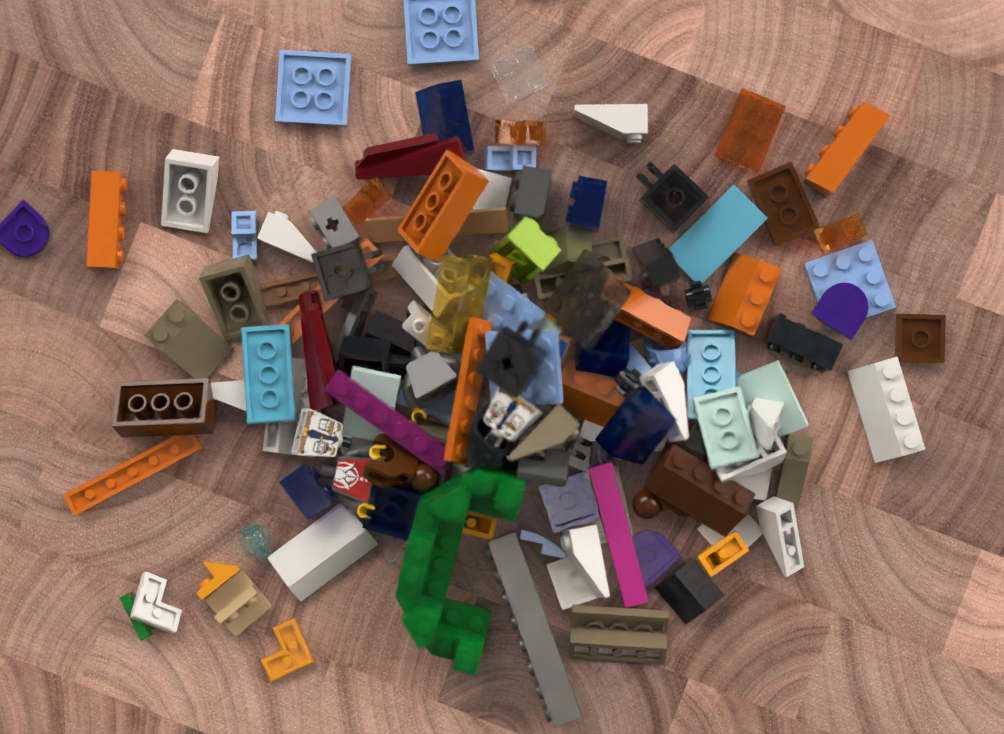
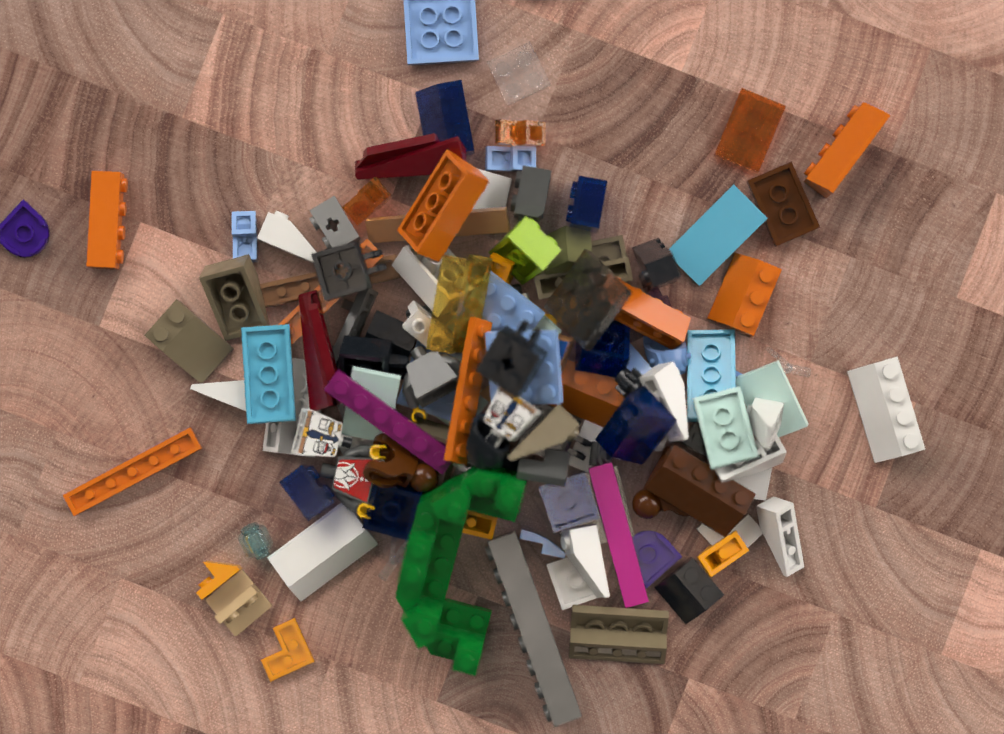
reddish brown slope [112,378,215,437] -> none
green plate [119,592,154,641] -> none
white tile [130,571,182,634] -> none
white slope [161,149,219,233] -> none
light blue plate [275,50,352,127] -> none
white slope [573,104,648,144] -> none
black hinge [636,162,709,234] -> none
black gear [684,280,712,311] -> none
black wedge [763,313,843,373] -> none
dark tan slope [775,434,813,509] -> none
light blue plate [803,240,896,331] -> none
dark purple tile [810,283,868,340] -> none
clear orange brick [813,213,868,253] -> none
reddish brown plate [895,314,946,363] -> none

